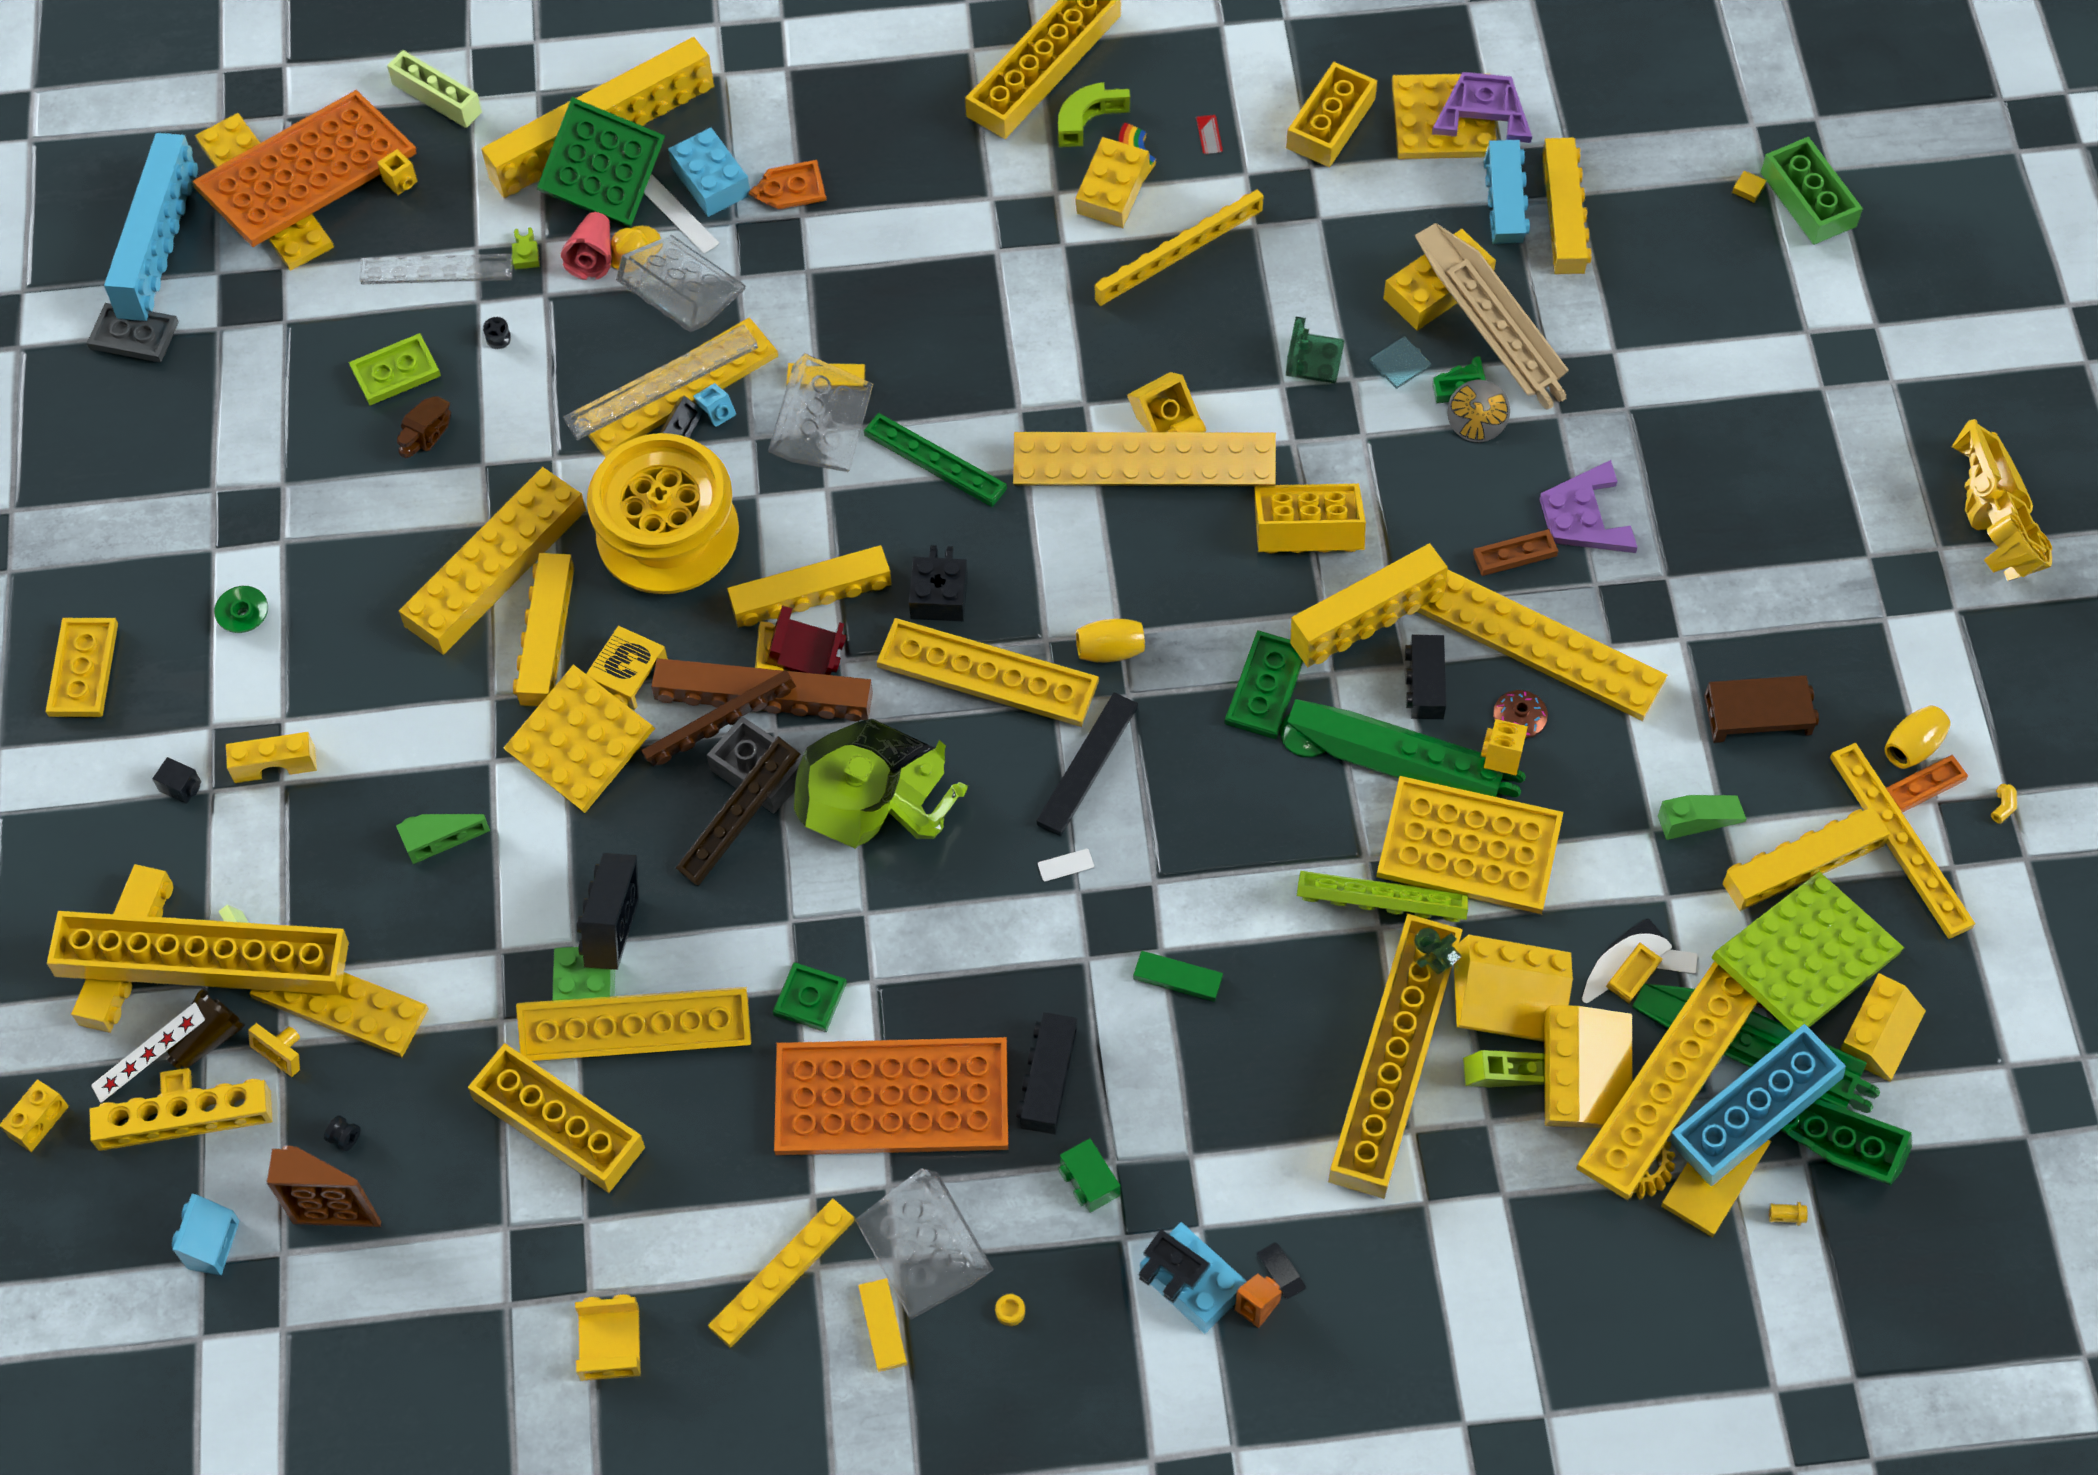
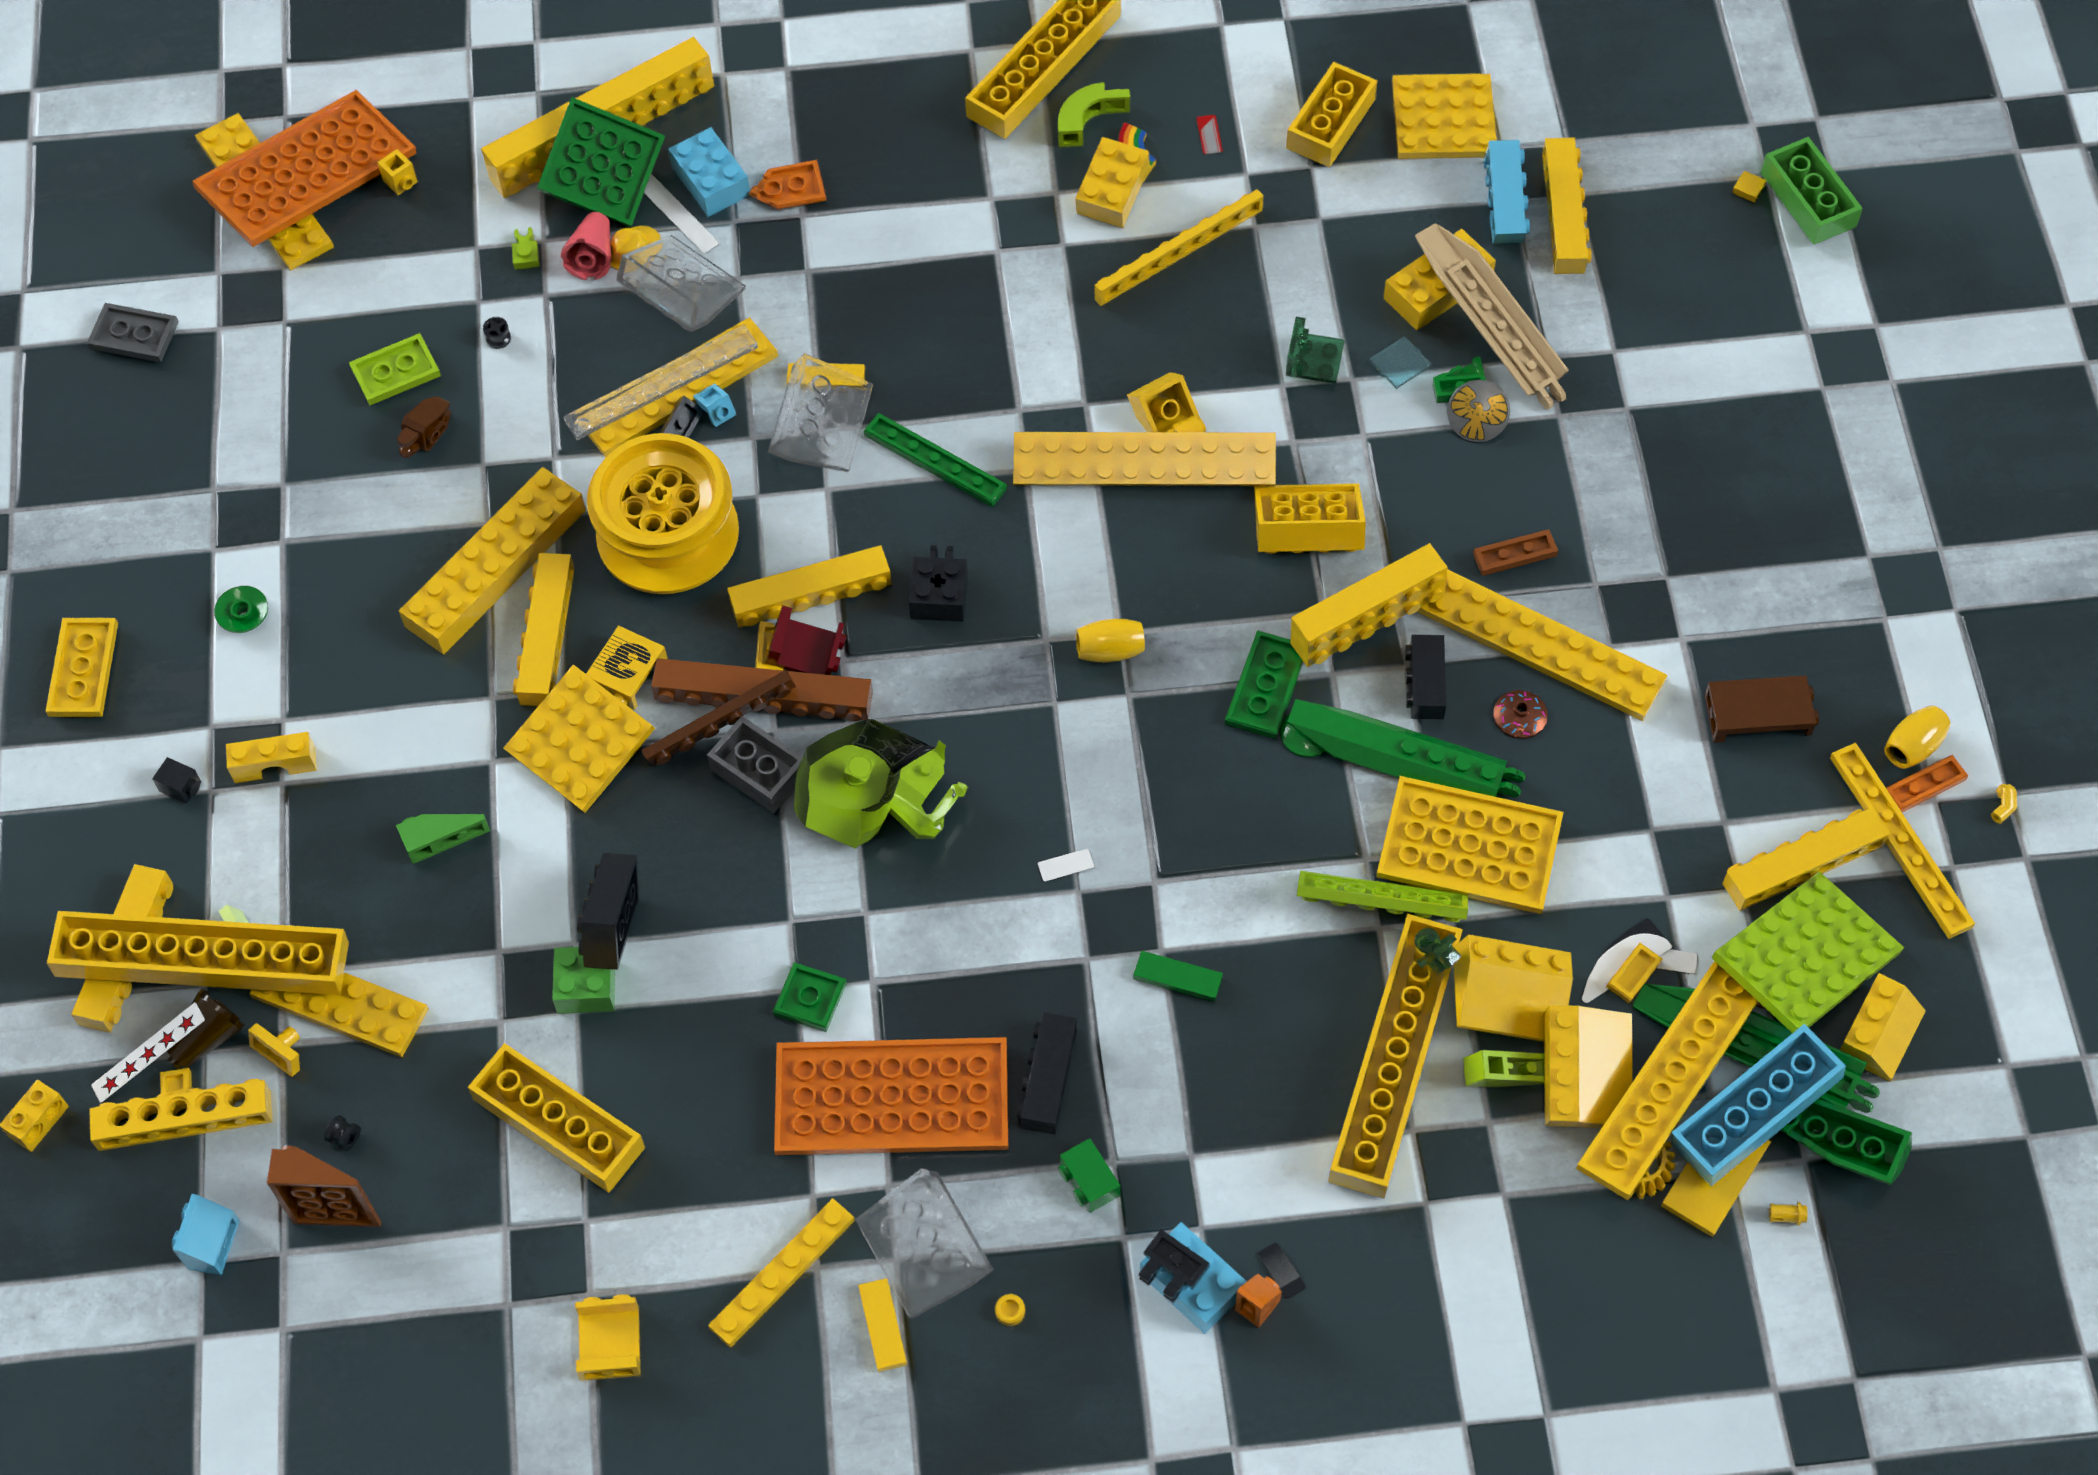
medium azure brick [104,133,198,321] -> none
clear plate [359,254,513,284] -> none
yellowish green brick [387,50,482,128] -> none
yellow plate [516,987,751,1061] -> none
dark brown tile [676,736,801,886] -> none
yellow plate [877,618,1099,727] -> none
black tile [1037,692,1138,836] -> none
medium lavender wing [1432,72,1532,143] -> none
yellow brick [1481,719,1528,775] -> none
medium lavender wing [1540,460,1638,553] -> none
bright green slope [1658,795,1747,840] -> none
yellow piece [1952,419,2052,581] -> none

